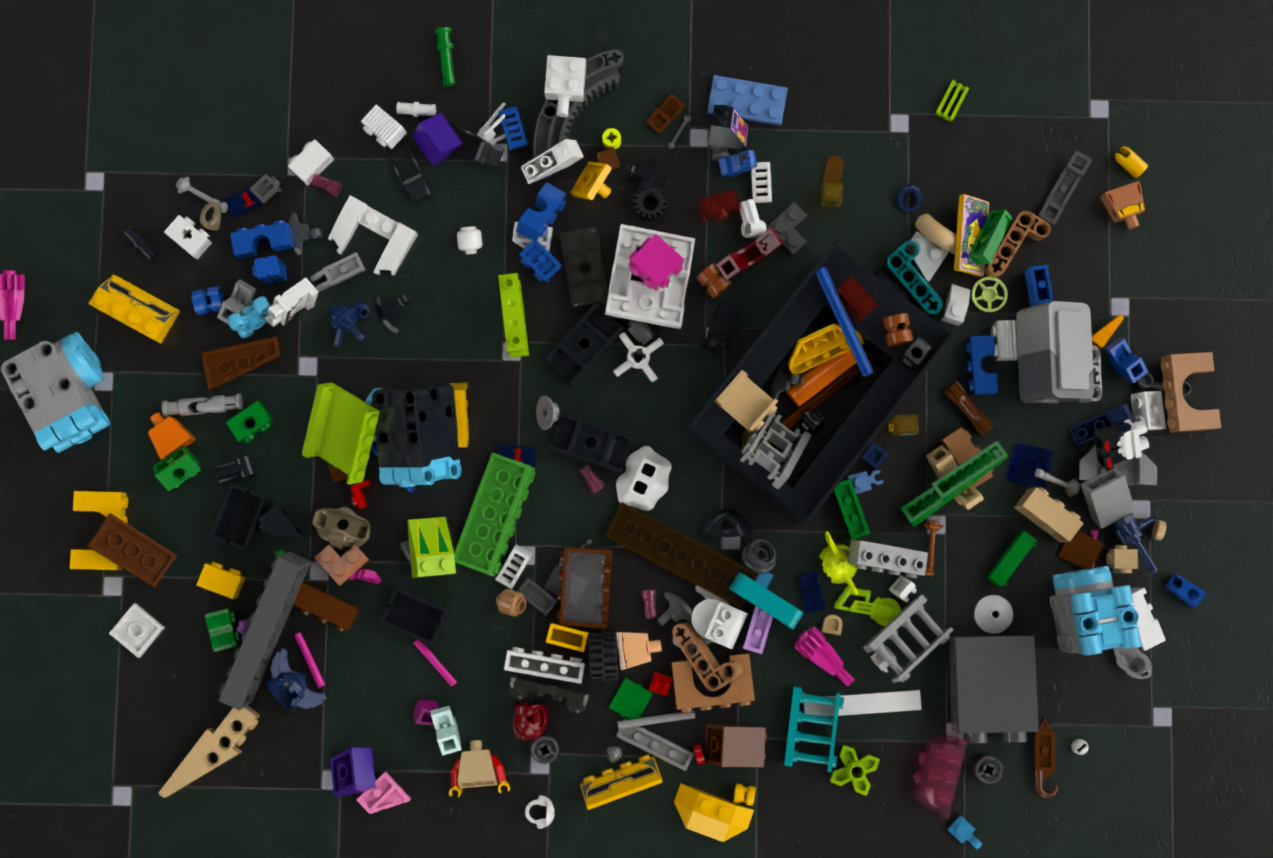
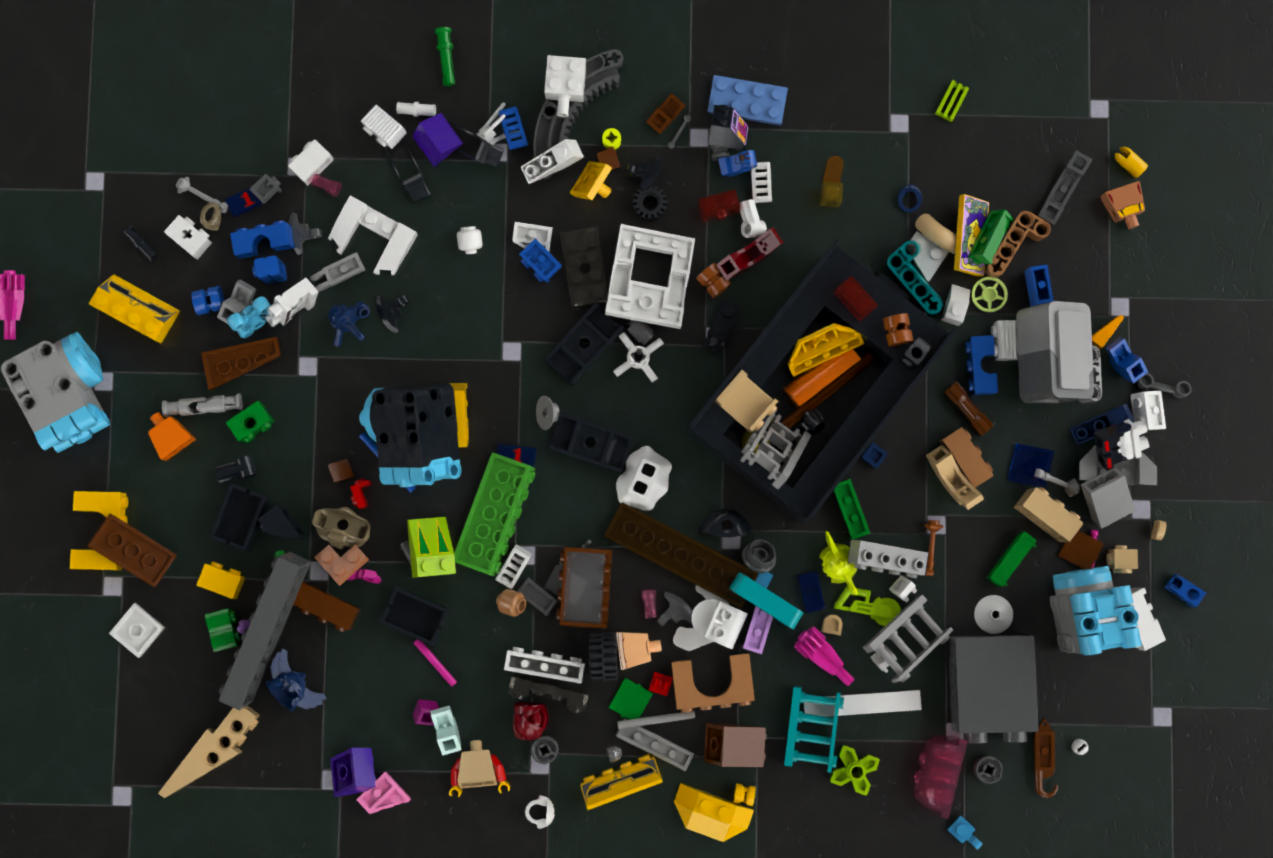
green brick [152,445,201,491] -> none
dark pink bar [294,632,325,688] -> none
lime panel [302,383,380,484] -> none
lime fence [498,273,529,358] -> none
blue arch [516,182,566,242] -> none
yellow piece [546,623,589,652] -> none
clear pink pin [579,465,606,494] -> none
dark pink brick [628,234,685,291] -> none
medium nougat beam [672,622,742,691] -> none
red tile [693,744,705,765] -> none
dark grey plate [767,202,807,256] -> none
dark grey piece [769,361,803,400] -> none
blue axle [815,267,873,376] -> none
medium blue plate [847,470,884,494] -> none
clear yellow brick [889,414,919,436] -> none
green slope [901,441,1009,527] -> none
dark blue piece [1113,515,1158,574] -> none
light grey arm [1114,647,1152,679] -> none
medium nougat arch [1160,352,1221,433] -> none

